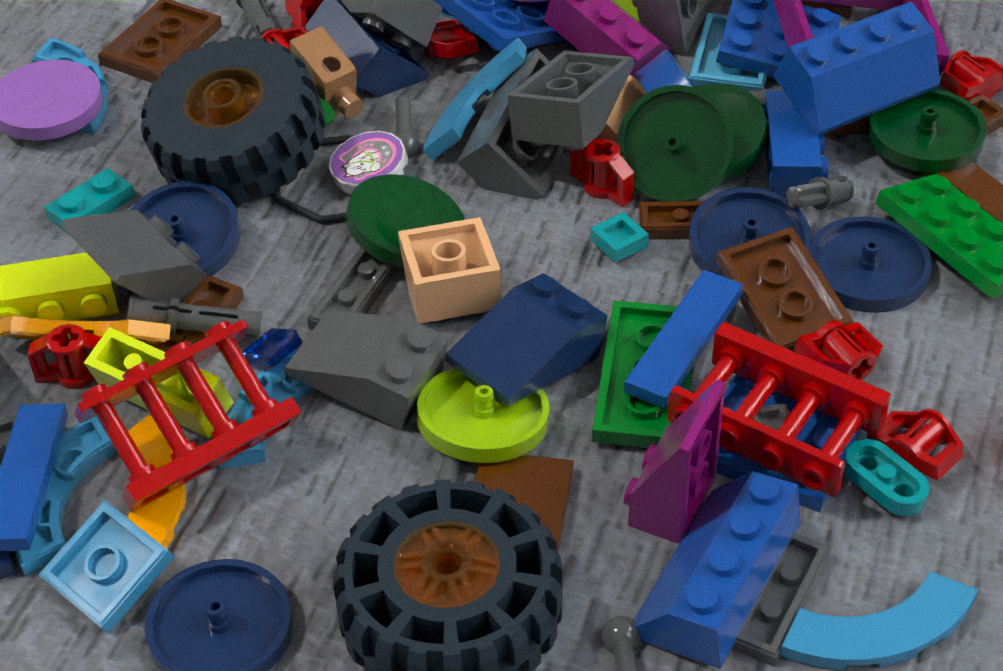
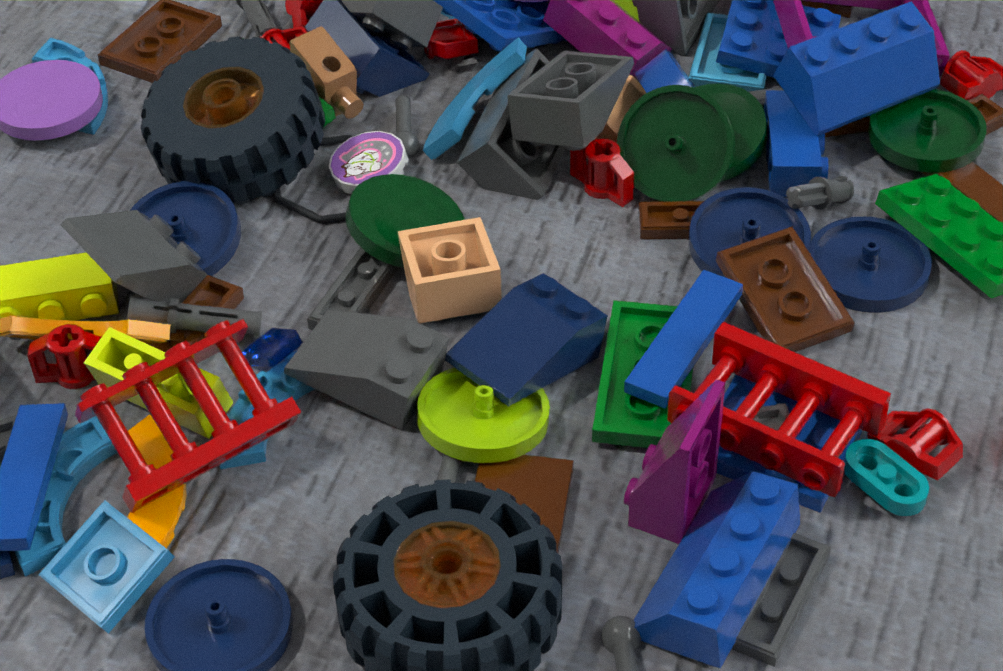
teal plate [44,168,135,235] -> none
teal plate [590,212,649,263] -> none
dark azure tile [780,571,978,670] -> none
red piece [794,320,883,381] -> none

